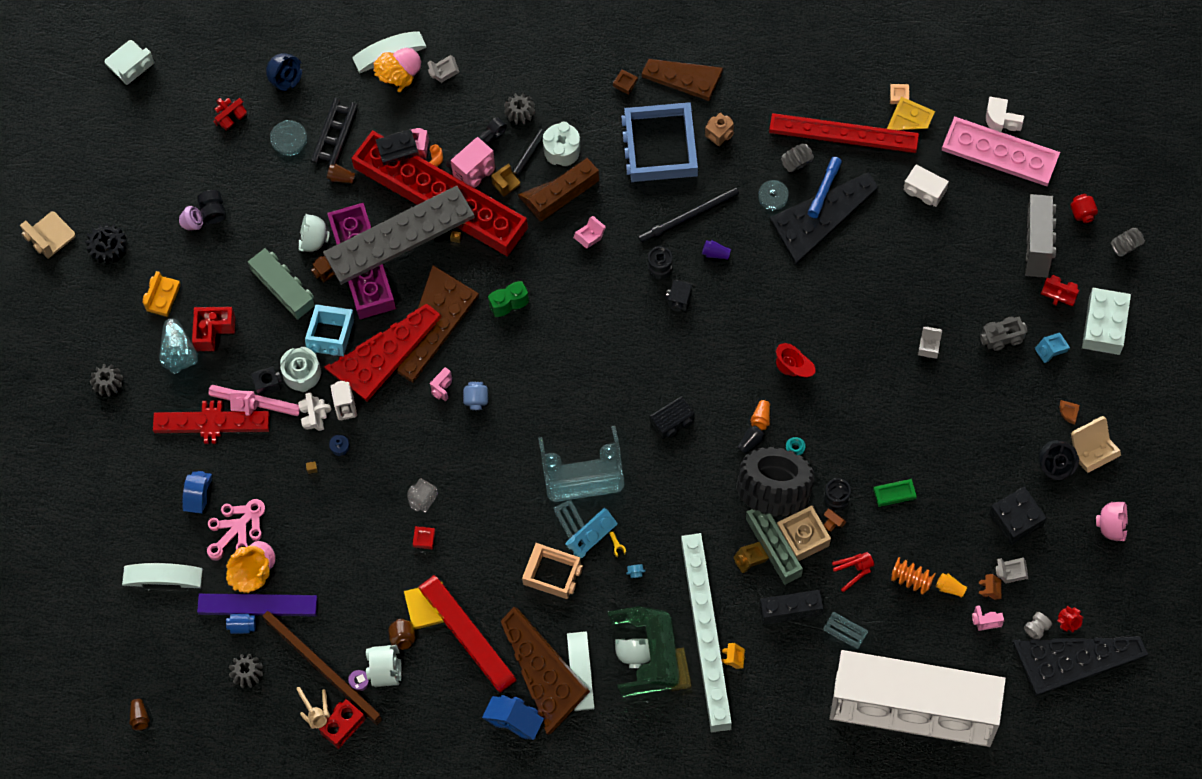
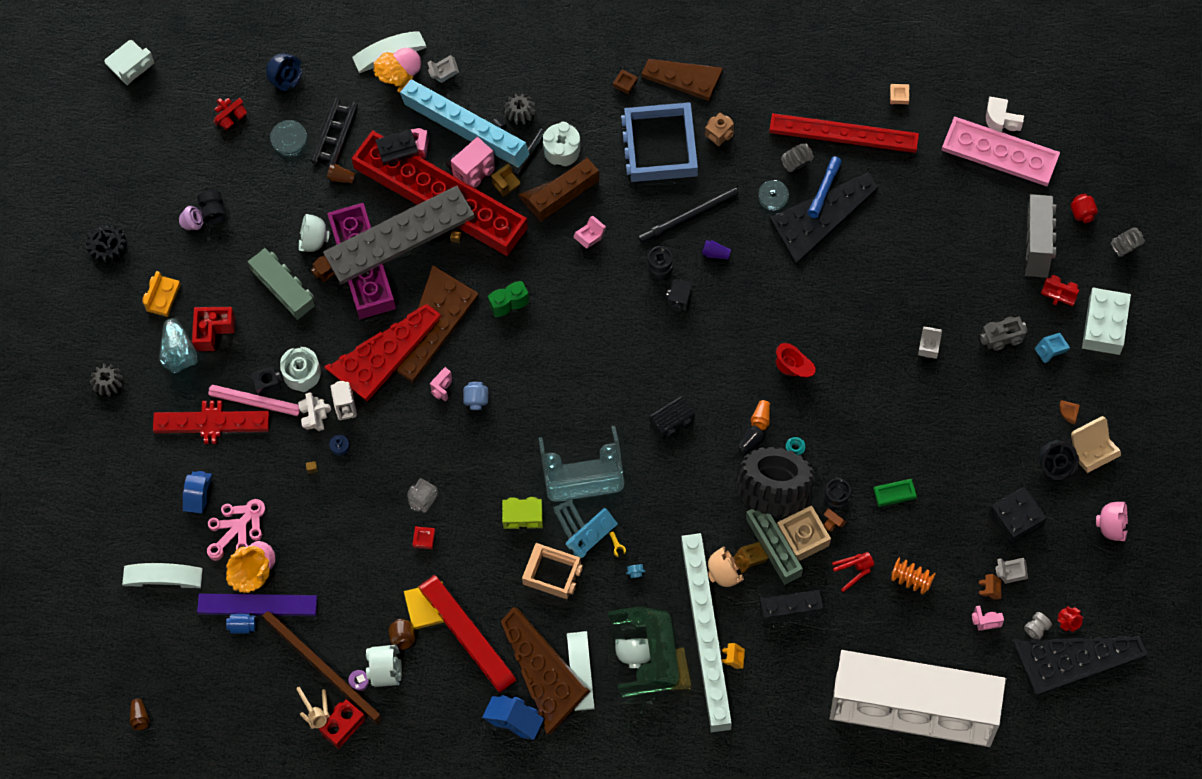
tan bracket [20,212,76,259] -> none
dark grey gear [229,654,263,688] -> none
bright pink bracket [230,390,257,416] -> none
medium azure window [305,305,354,356] -> none
orange arm [429,144,443,167] -> none
clear light blue tile [823,612,868,649] -> none
yellow wing [887,97,935,130] -> none
white brick [904,165,949,207] -> none
light orange cone [936,573,967,598] -> none
none -> medium azure brick [400,79,530,168]
none -> lime brick [503,497,543,529]
none -> light nougat cylinder [707,547,744,587]

